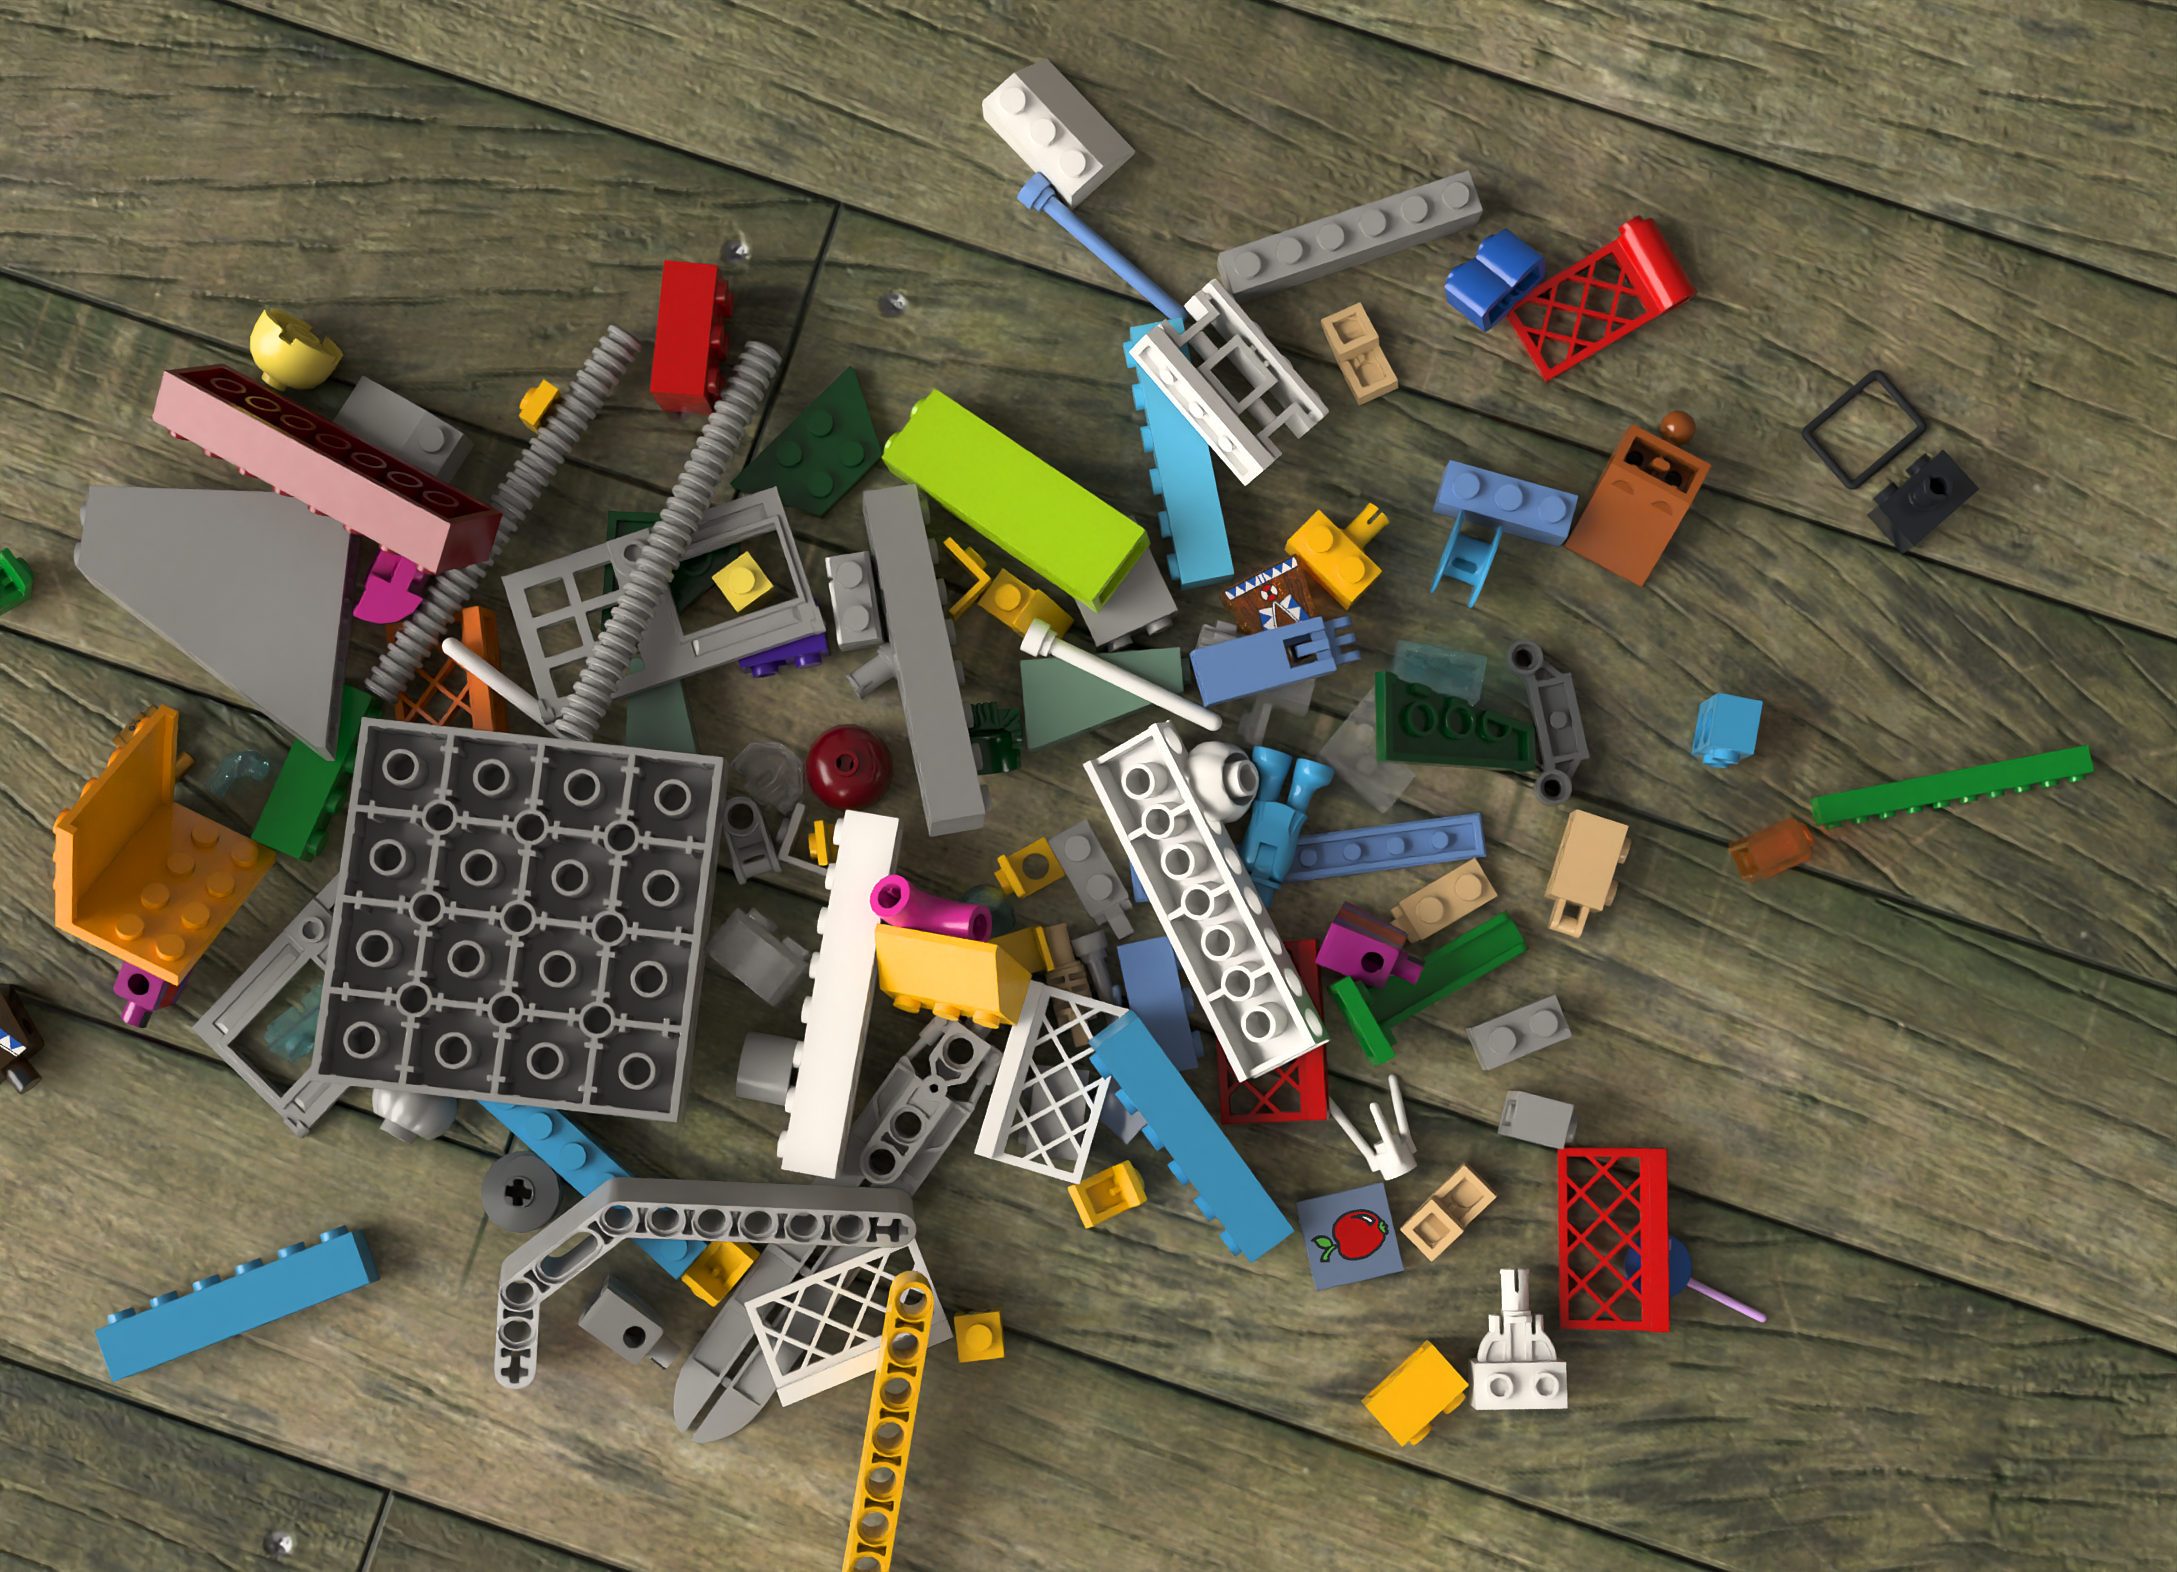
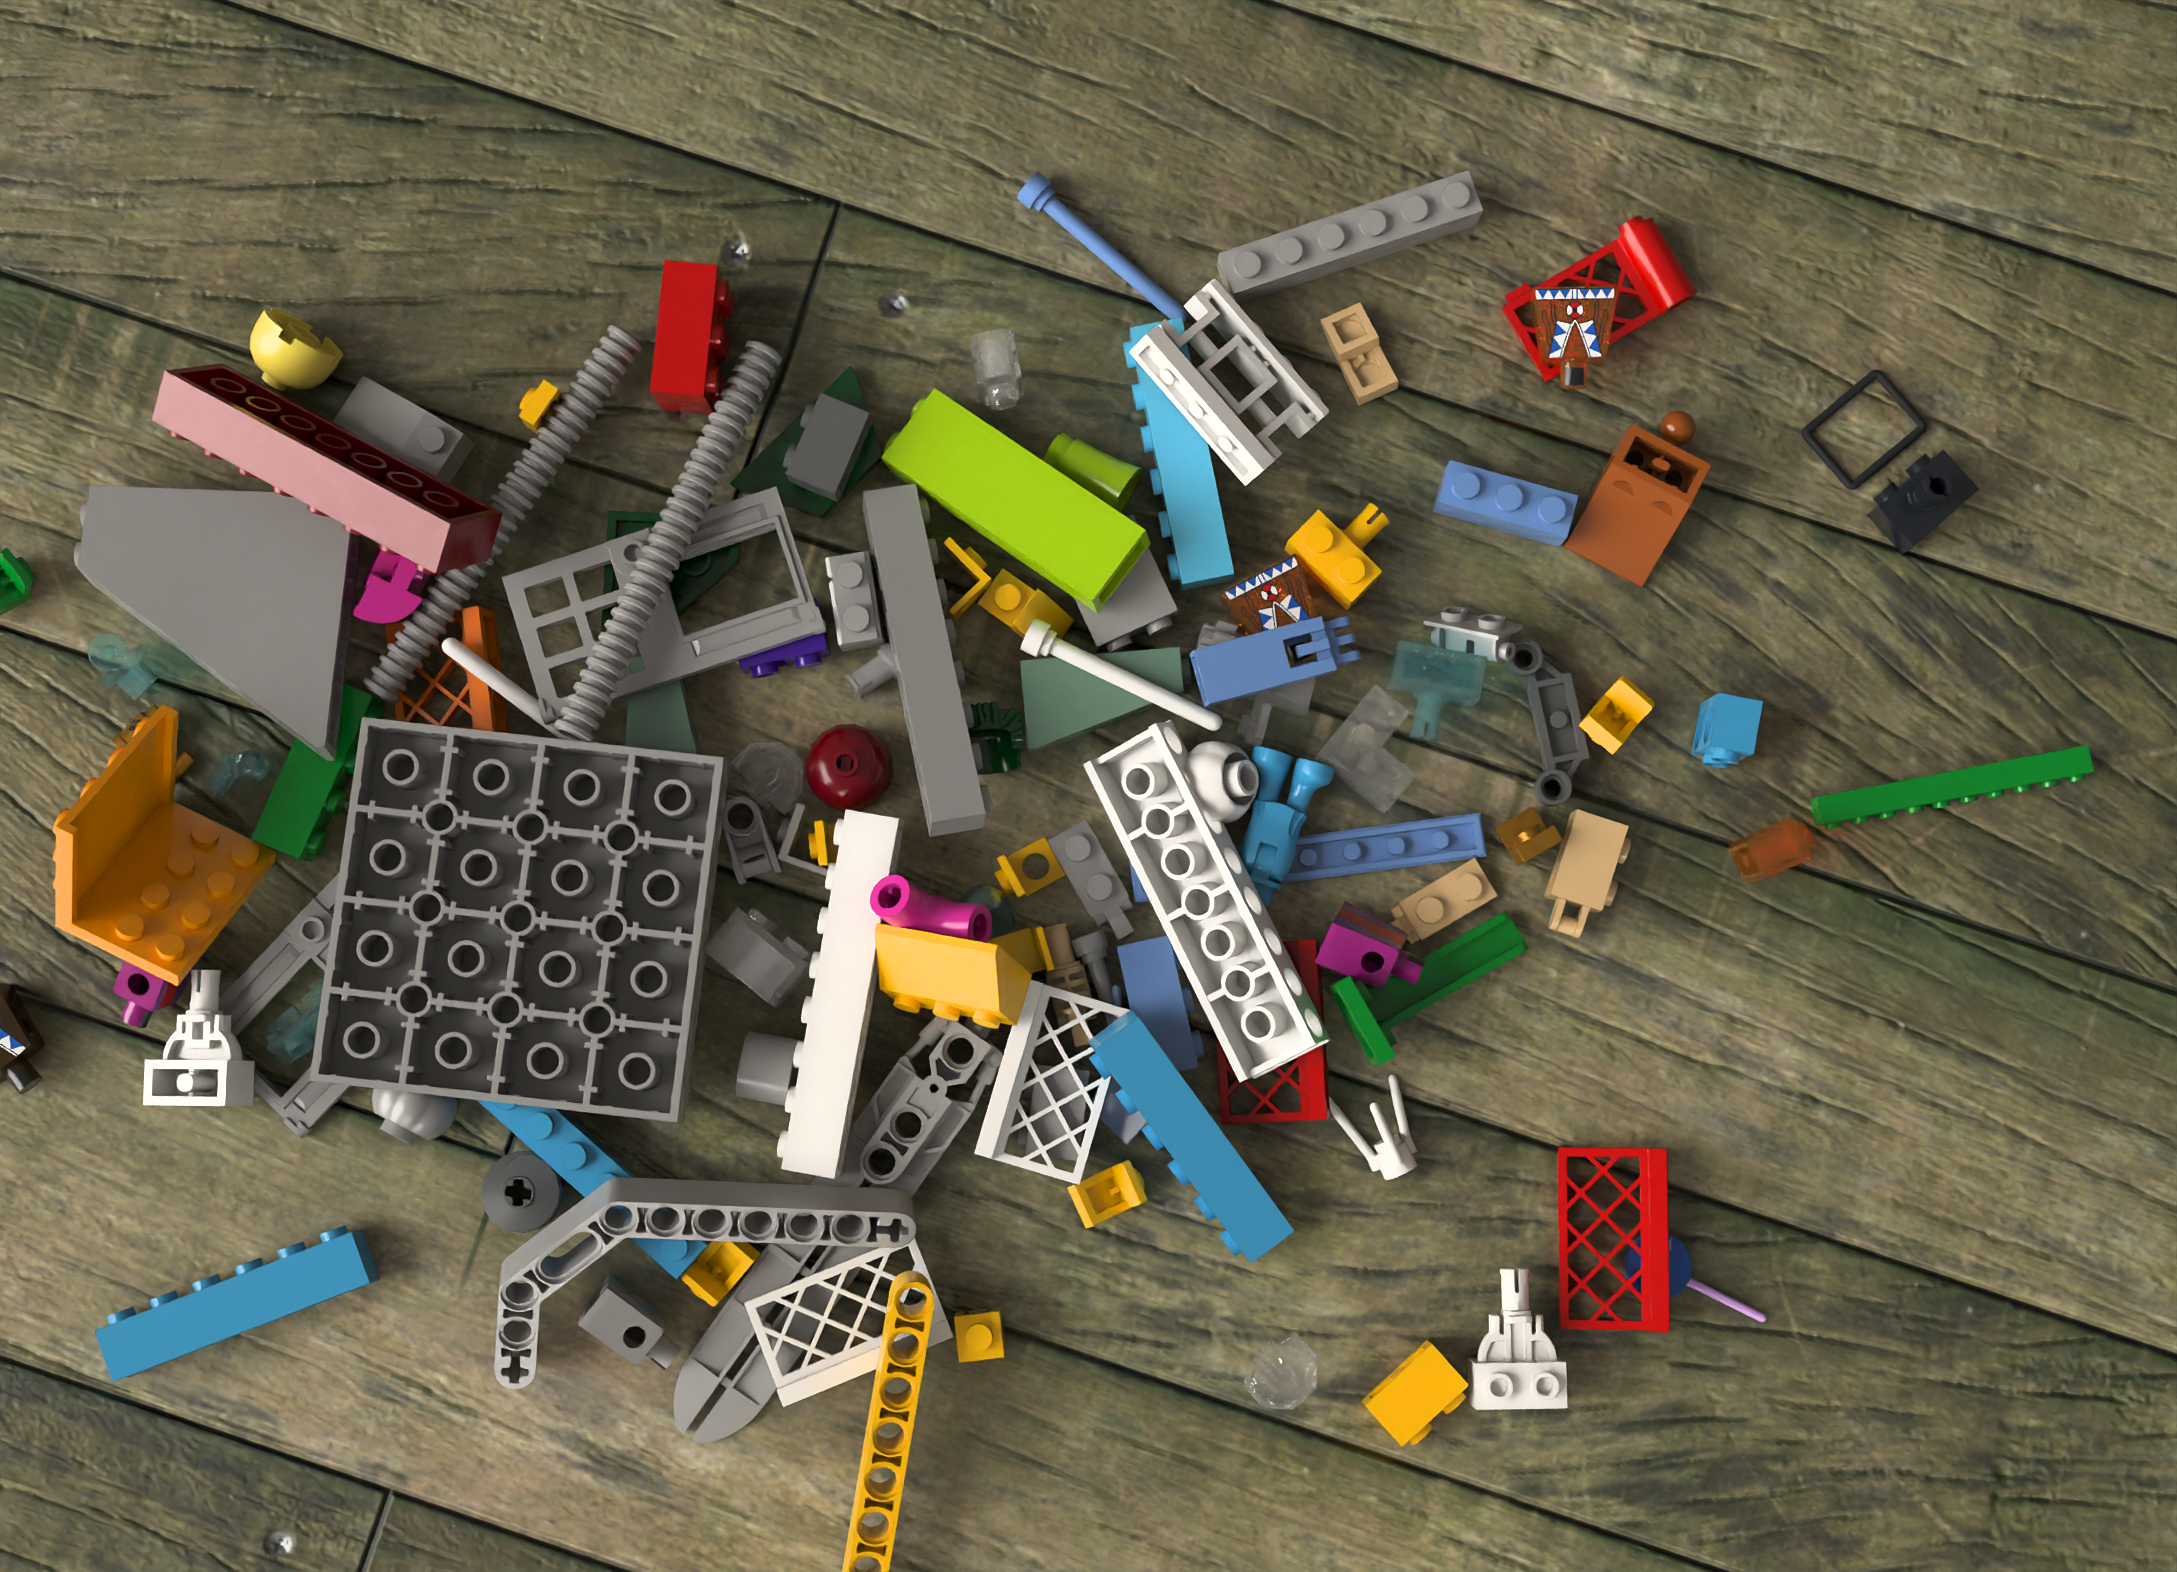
light yellow brick [712,551,779,616] -> none
white slope [982,59,1135,211] -> none
sand blue tile [1295,1182,1404,1291] -> none
dark green wing [1375,670,1536,772] -> none
tan slope [1400,1161,1497,1262] -> none
dark azure piece [1429,510,1503,608] -> none
blue brick [1444,228,1546,332] -> none
light grey brick [1465,994,1572,1070] -> none
light grey brick [1497,1090,1578,1150] -> none
none -> clear light blue hips [88,633,159,700]
none -> white brick [143,970,255,1106]
none -> dark grey brick [783,393,873,502]
none -> clear brick [969,328,1024,410]
none -> lime plant [1043,433,1143,513]
none -> clear hair [1241,1331,1317,1409]
none -> light grey hinge [1423,606,1523,663]
none -> pearl gold bracket [1496,807,1563,866]
none -> torso [1530,286,1617,390]
none -> yellow bracket [1579,676,1655,755]

